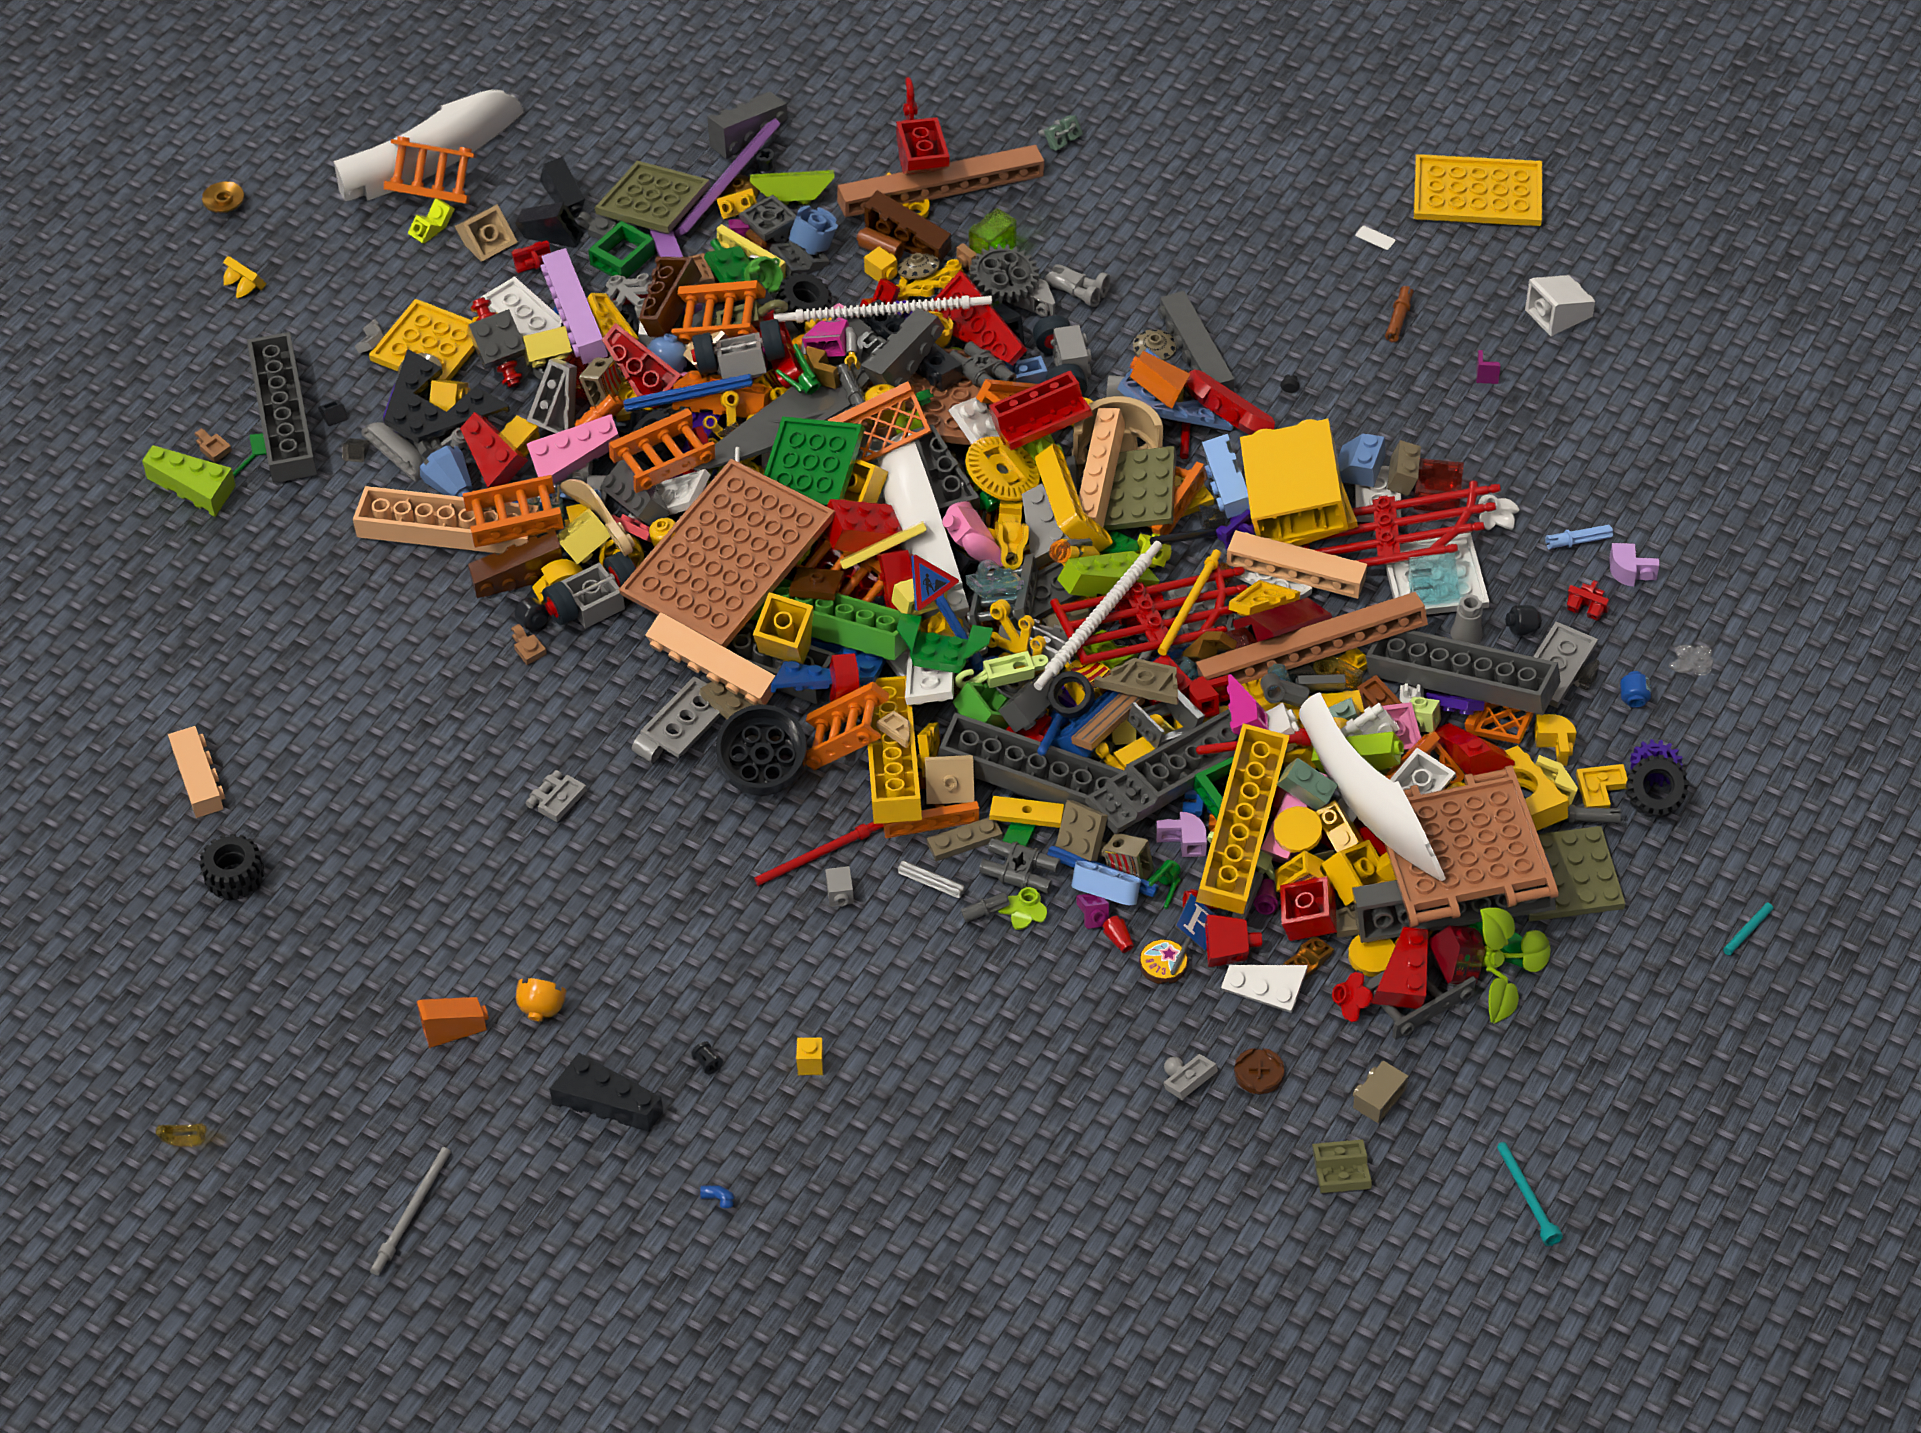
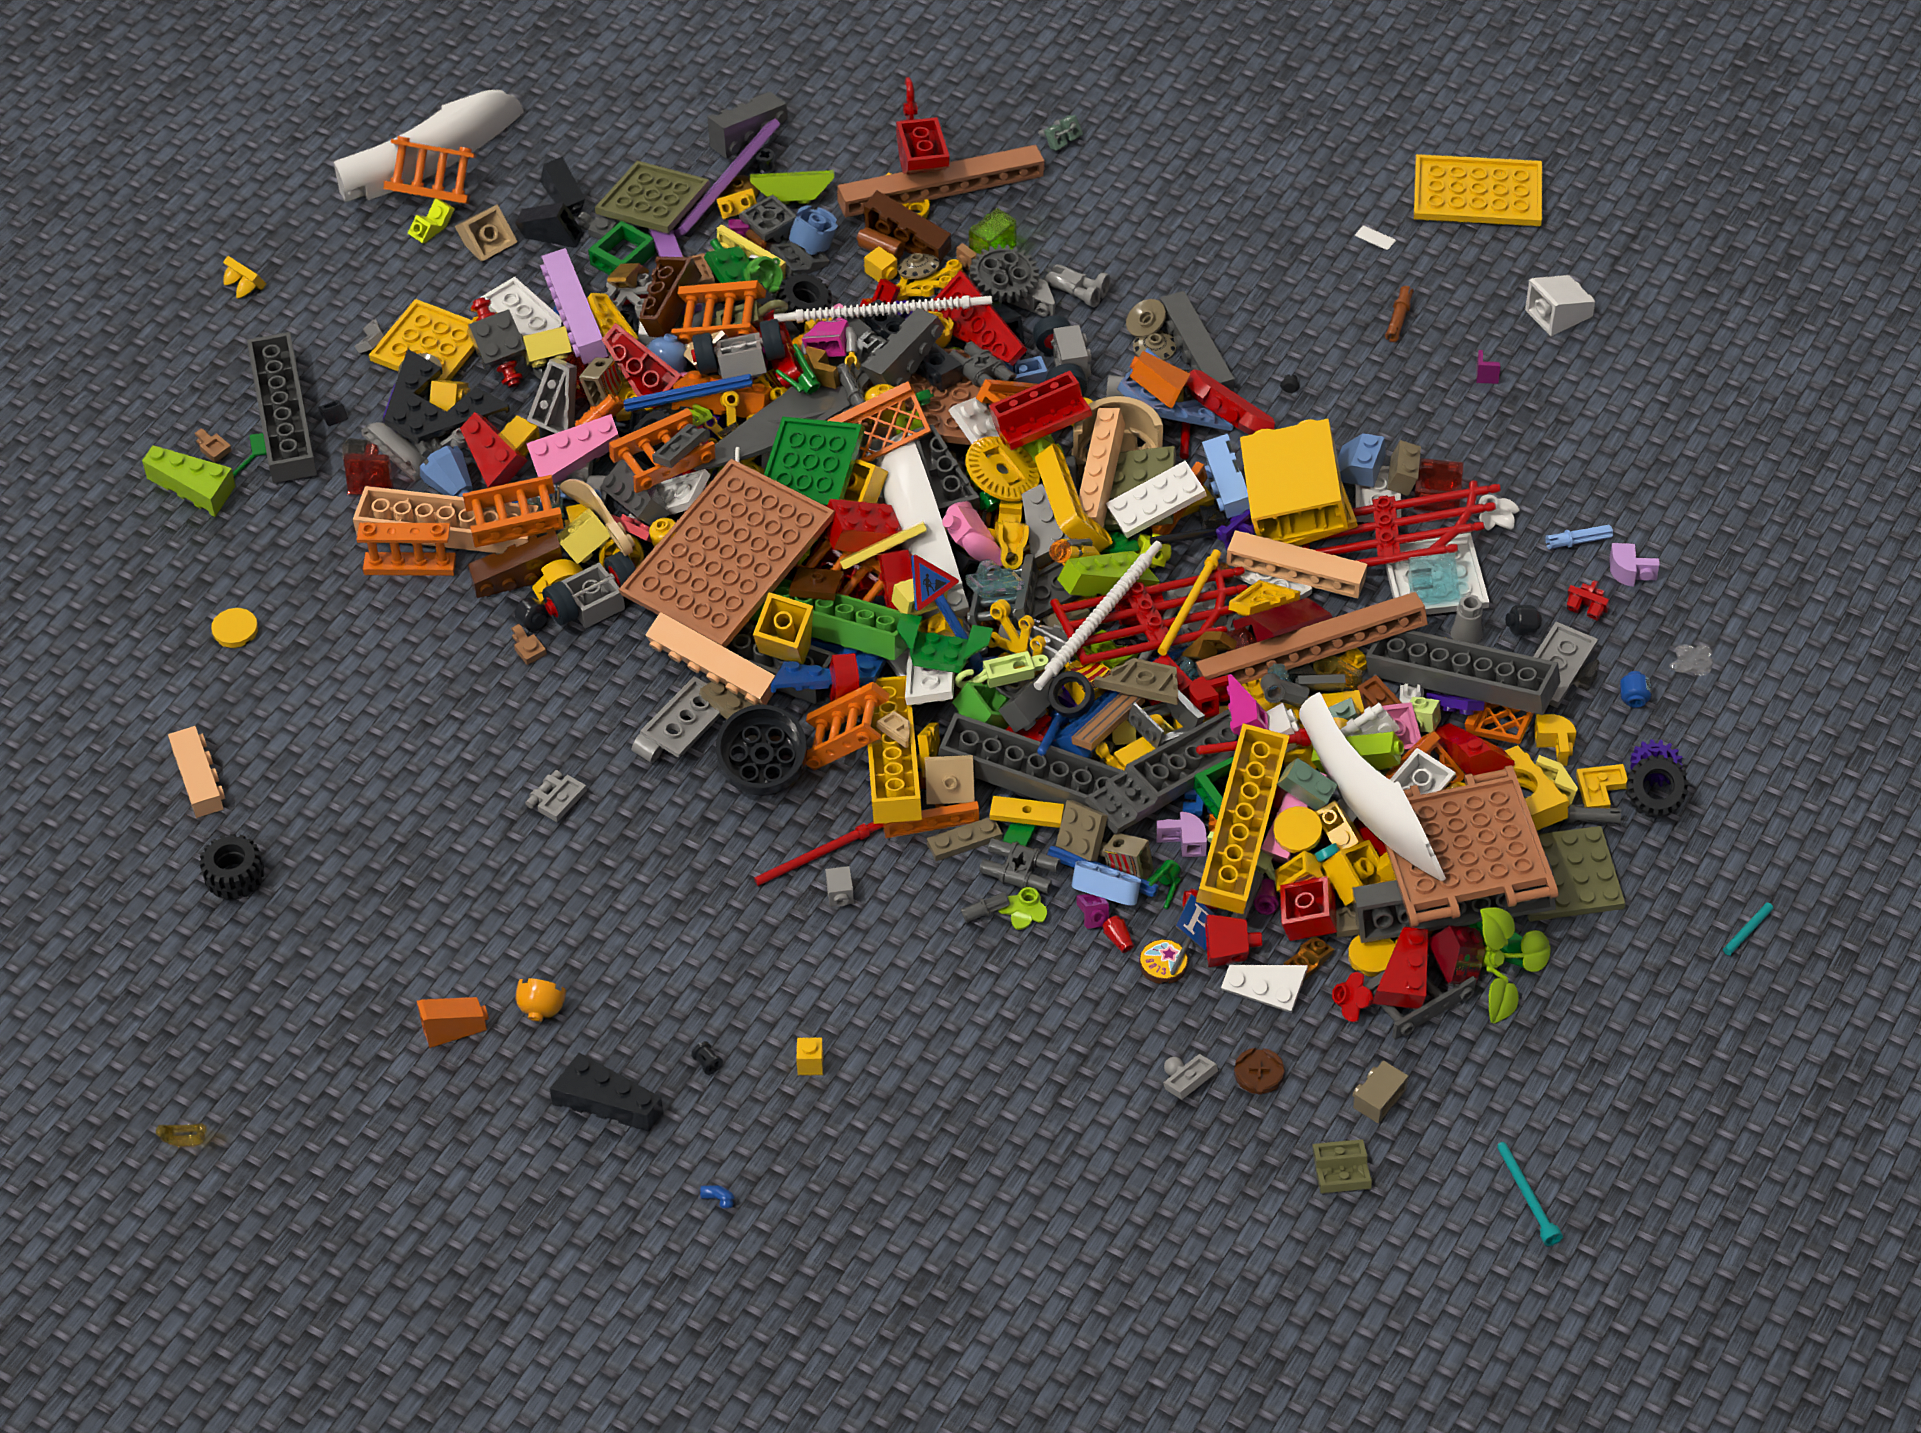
pearl gold dish [202,181,244,213] -> none
light grey bar [370,1147,451,1276] -> none
red hips [511,240,551,273] -> none
light grey axle [898,861,965,898] -> none
none -> yellow tile [211,608,258,648]
none -> clear red plate [343,443,394,494]
none -> orange fence [356,522,456,576]
none -> pearl gold slope [607,263,649,288]
none -> dark grey plate [652,424,710,468]
none -> lime tile [688,403,713,427]
none -> white plate [1106,461,1207,538]
none -> dark tan dish [1126,299,1166,338]
none -> teal tile [1314,843,1340,862]

